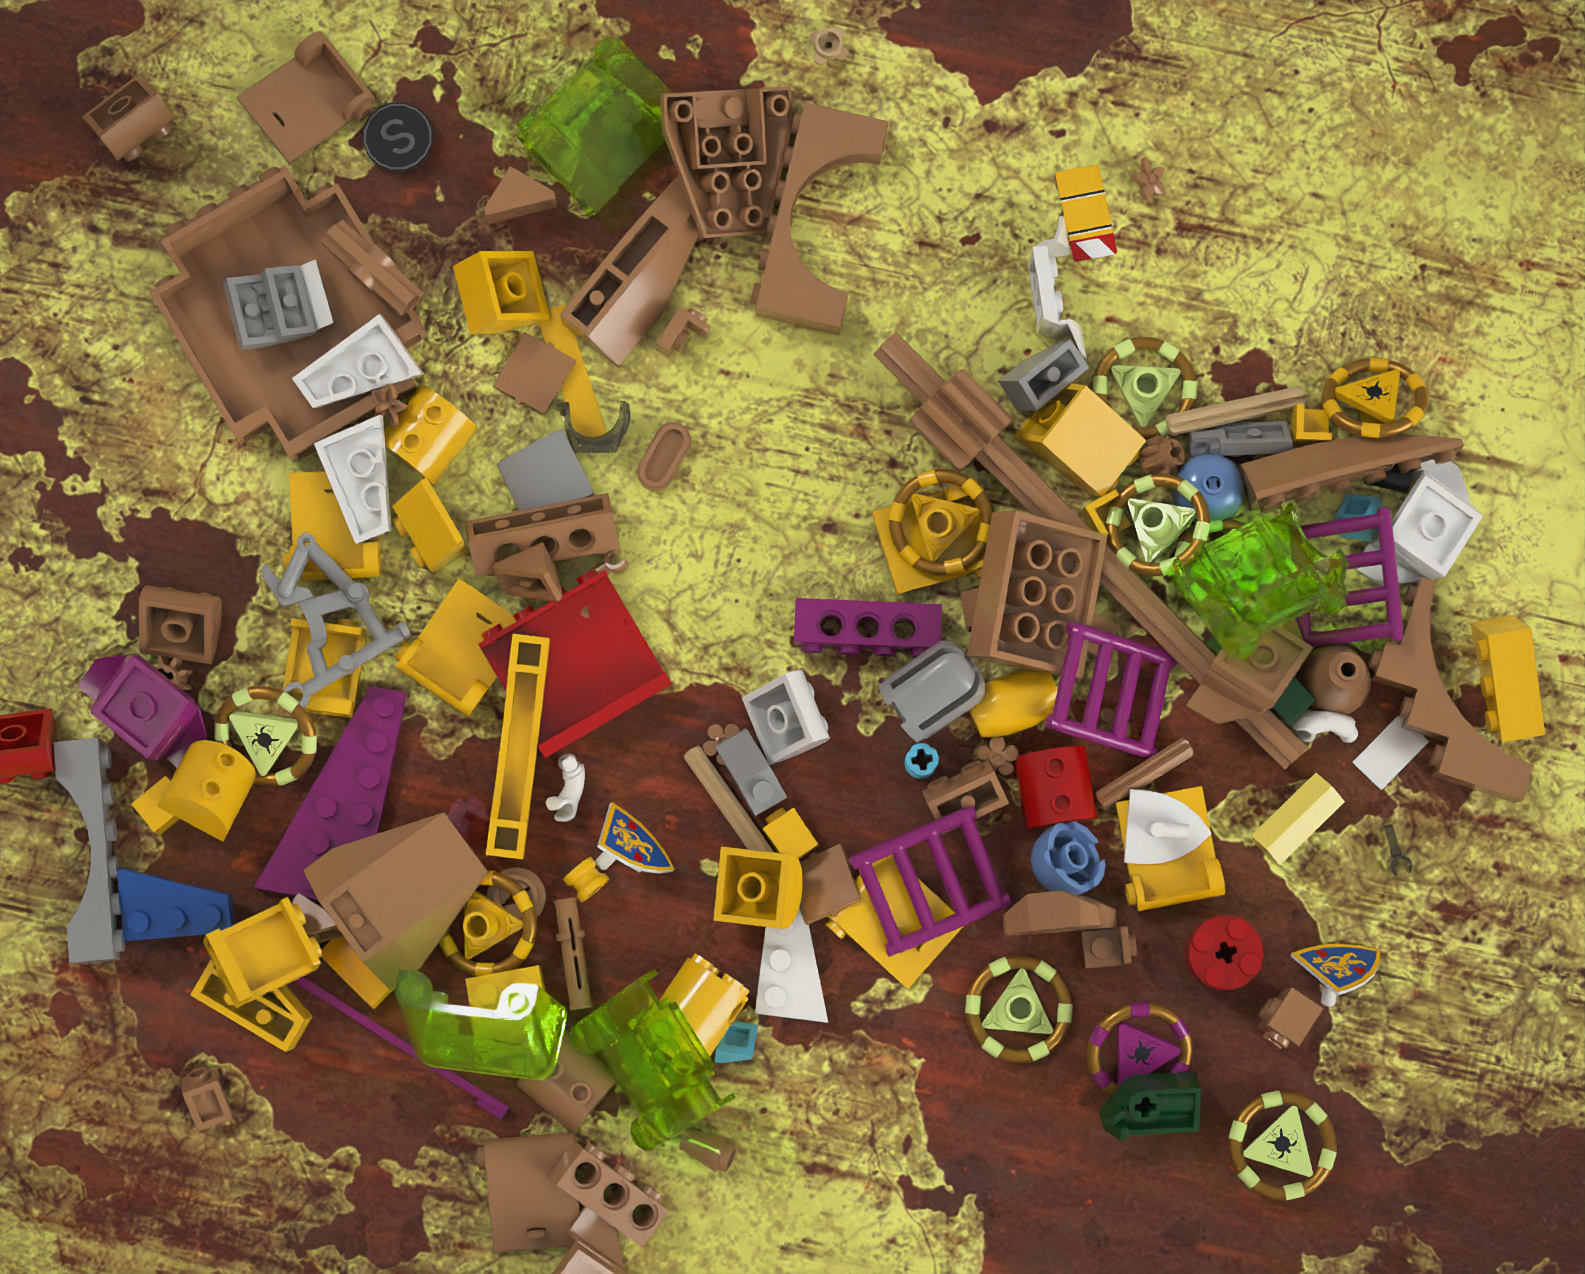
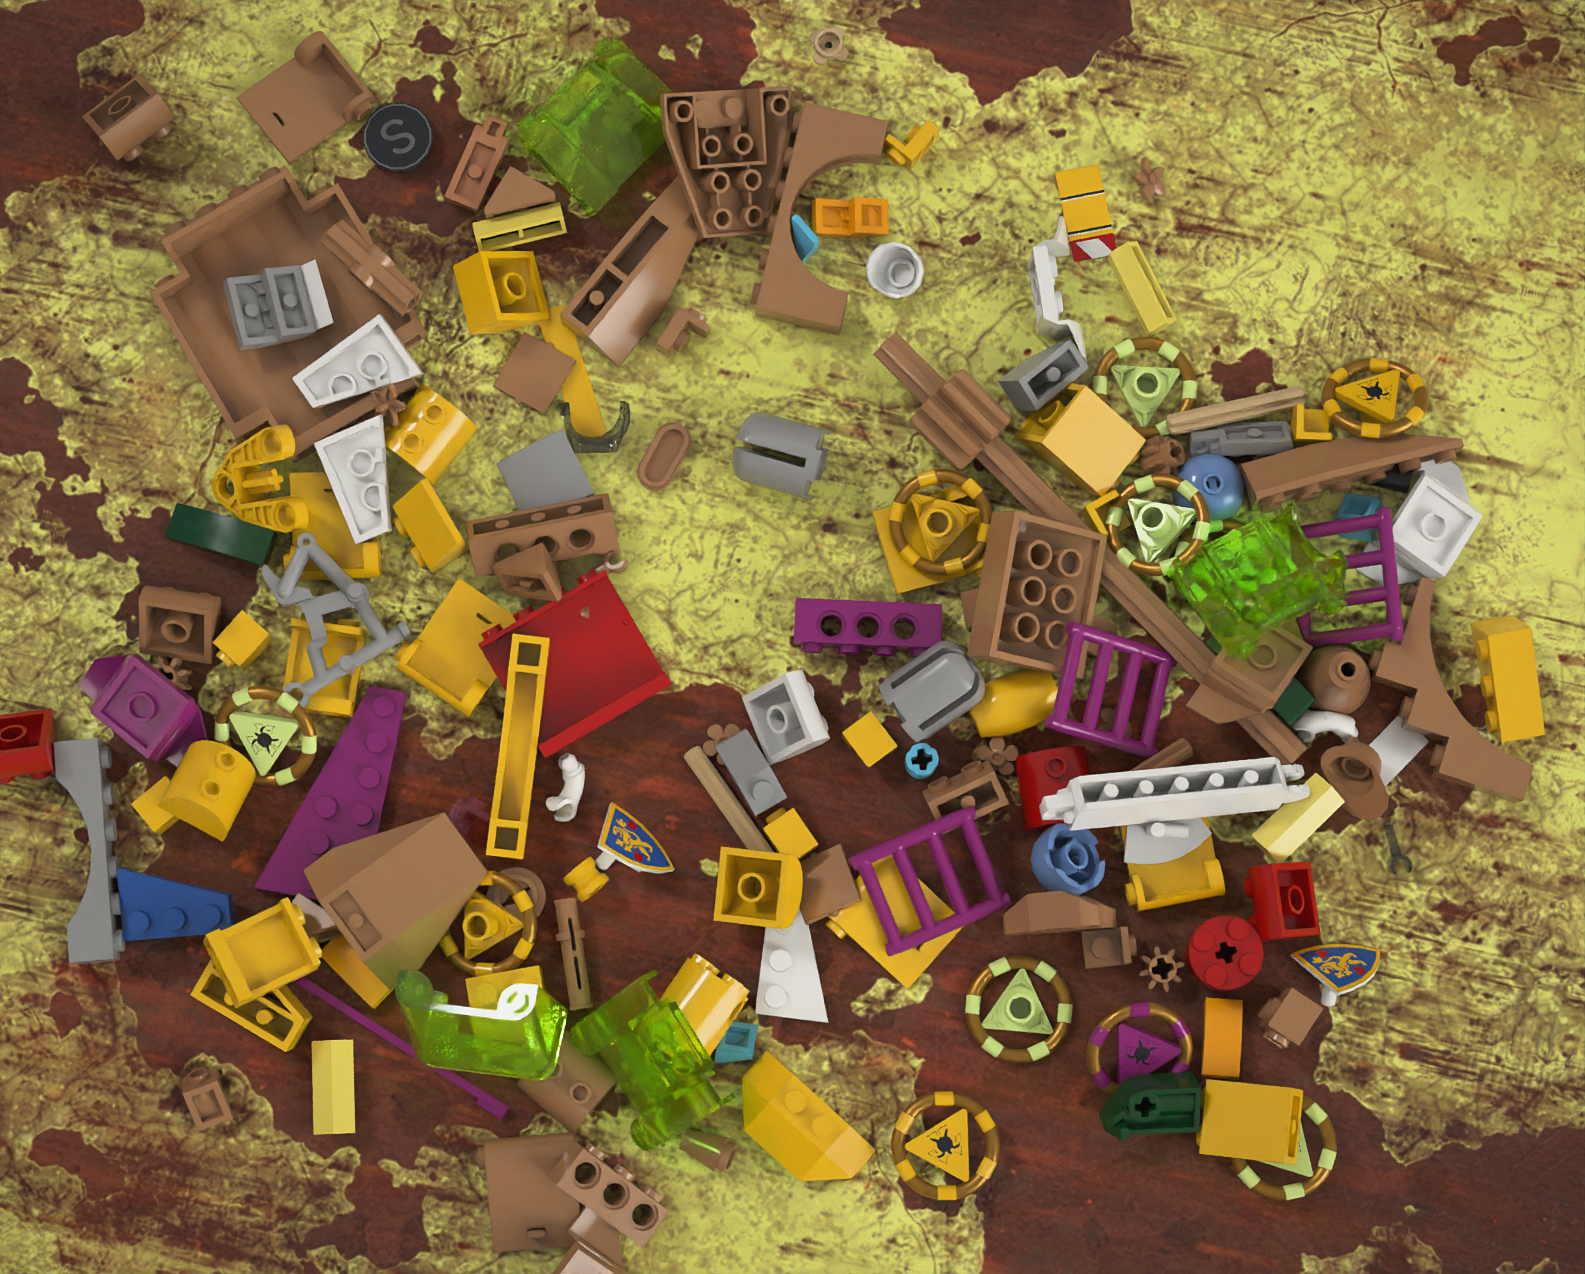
none -> dark green slope [165,503,278,568]
none -> yellow connector [212,424,309,533]
none -> yellow brick [212,610,274,671]
none -> light yellow piece [312,1039,355,1135]
none -> nougat hinge [444,114,510,213]
none -> light yellow piece [472,202,567,251]
none -> light grey cylinder [732,412,832,501]
none -> yellow wedge [742,1051,876,1181]
none -> medium azure slope [791,214,819,262]
none -> light orange slope [811,197,889,238]
none -> yellow panel [841,711,898,767]
none -> white hair [866,242,925,299]
none -> yellow bracket [883,119,939,170]
none -> piece [891,1091,1000,1201]
none -> white hinge [1039,757,1311,831]
none -> light yellow piece [1107,241,1177,337]
none -> medium nougat gear [1138,946,1184,992]
none -> yellow panel [1196,1079,1303,1165]
none -> light orange slope [1201,997,1243,1080]
none -> red brick [1244,862,1321,942]
none -> medium nougat piece [1321,737,1389,820]

